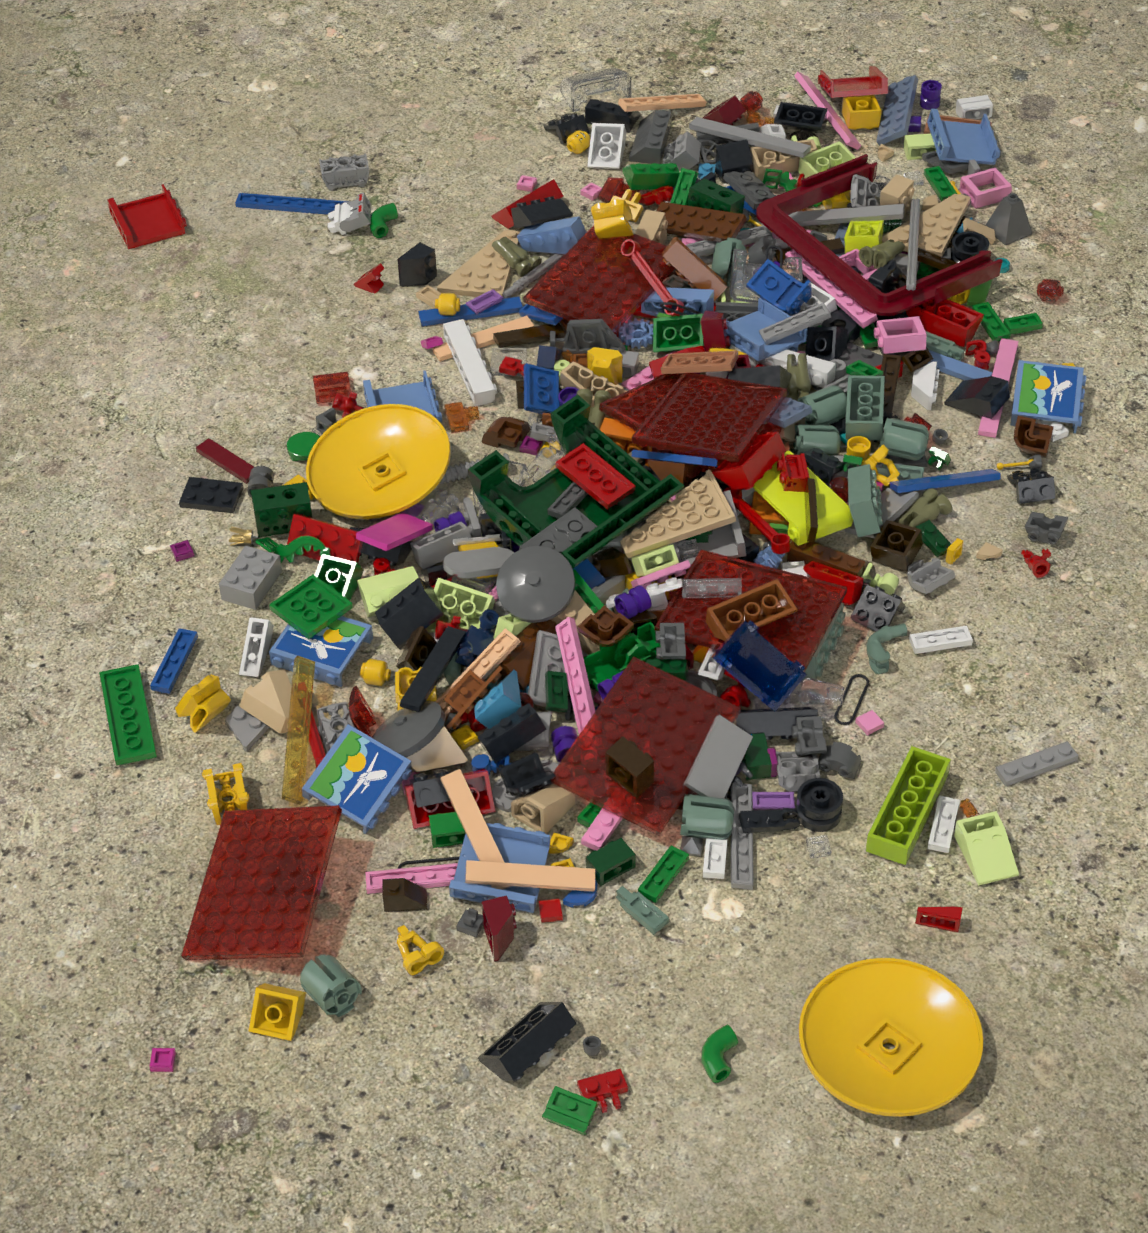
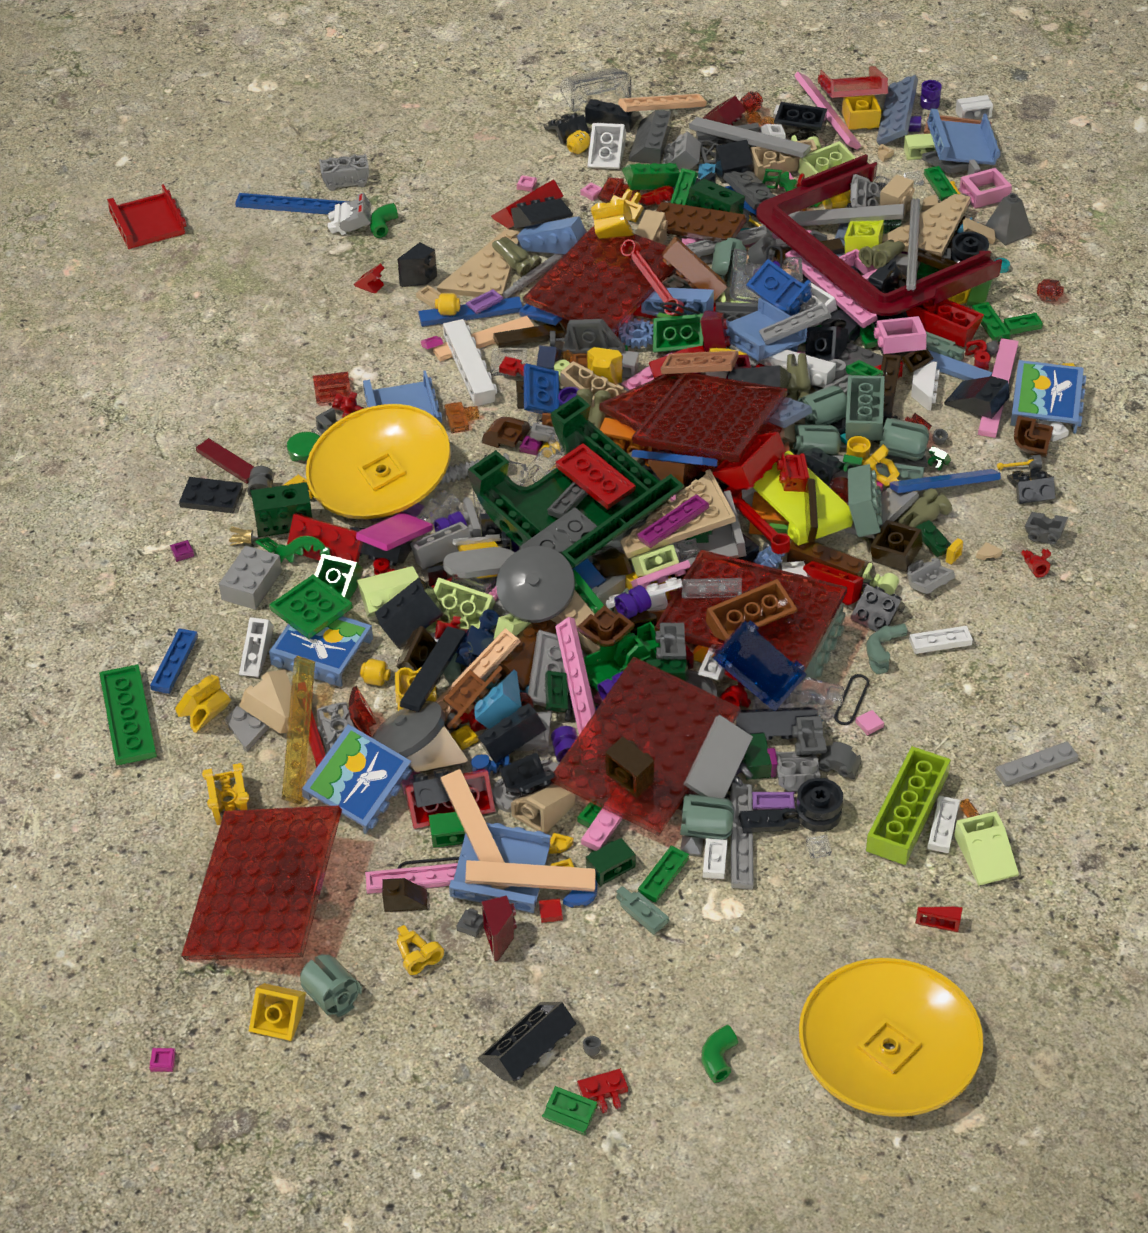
none -> magenta tile [637,494,709,548]

